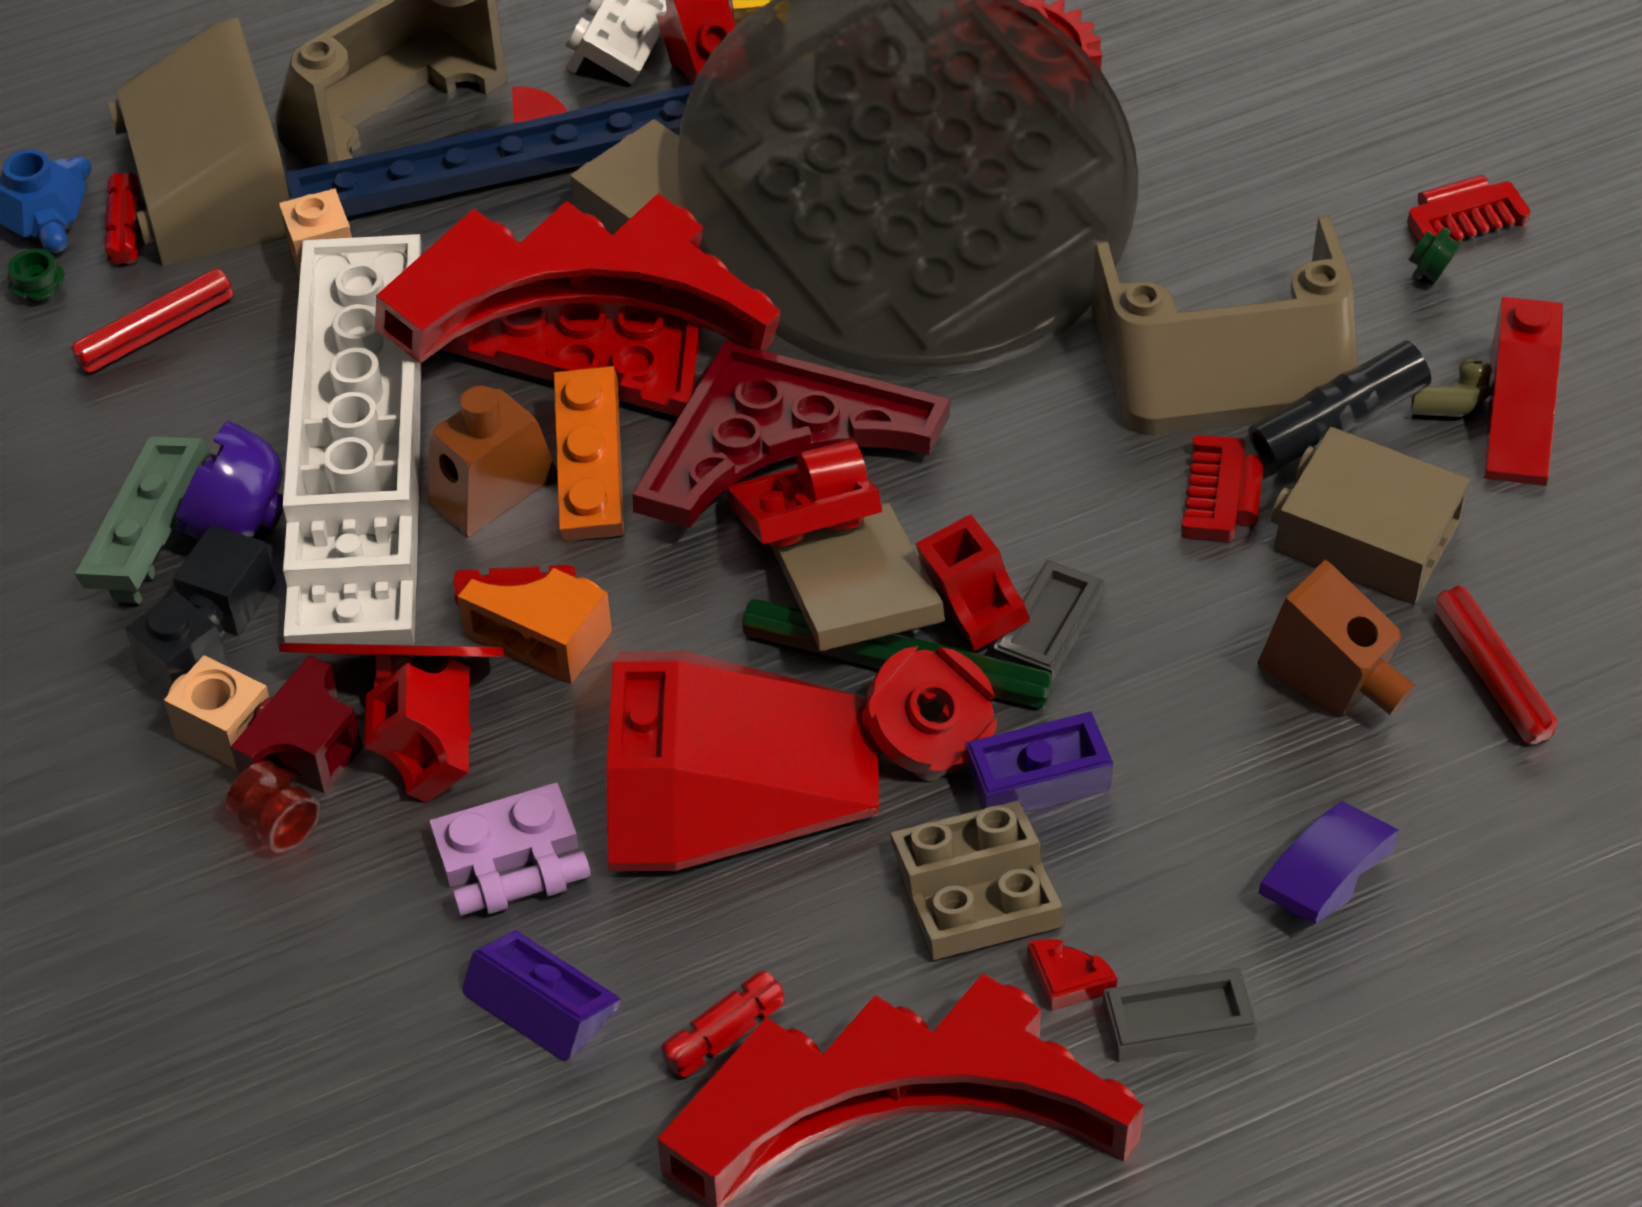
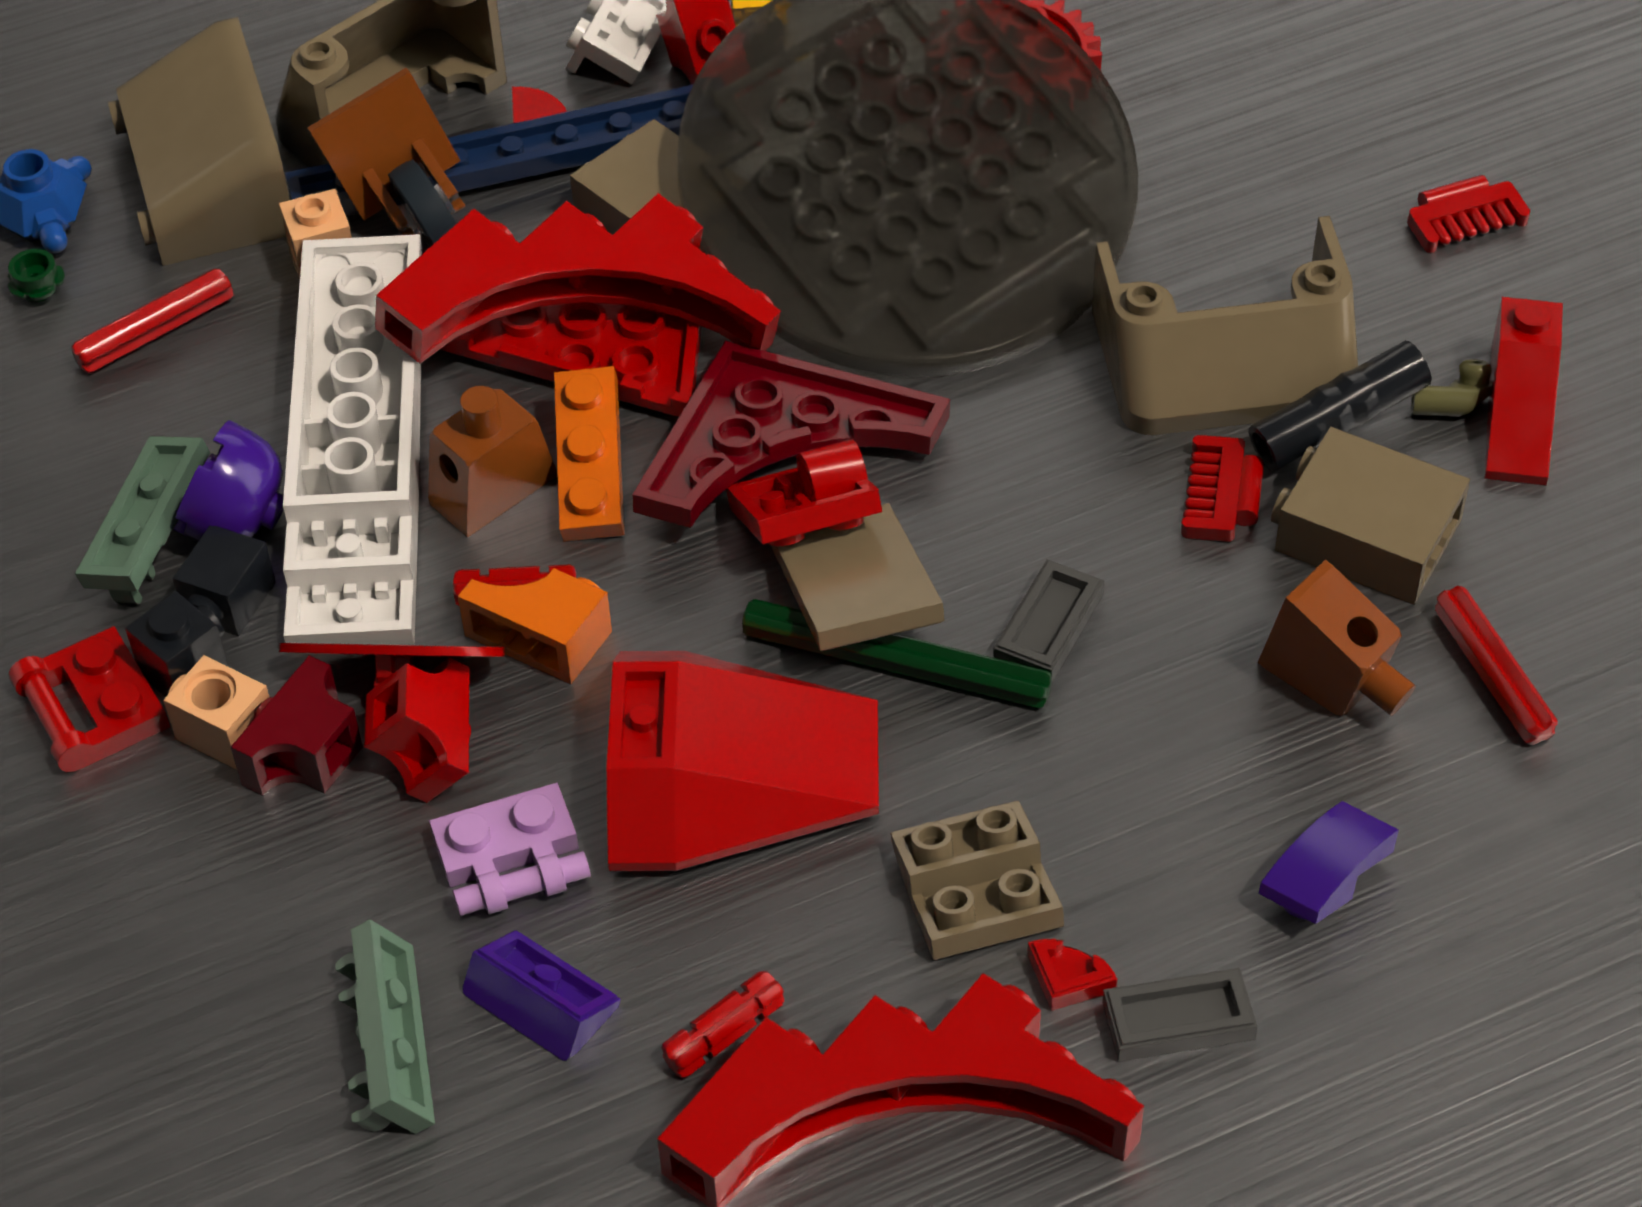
red axle [104,171,141,266] -> none
clear red wheel [226,761,321,853] -> none
red plate [861,646,997,781] -> none
red brick [915,514,1030,651] -> none
dark purple slope [965,711,1114,812] -> none
dark green plate [1408,227,1461,284] -> none
none -> red plate [8,626,170,772]
none -> dark orange plate [308,67,466,247]
none -> sand green plate [335,919,435,1134]

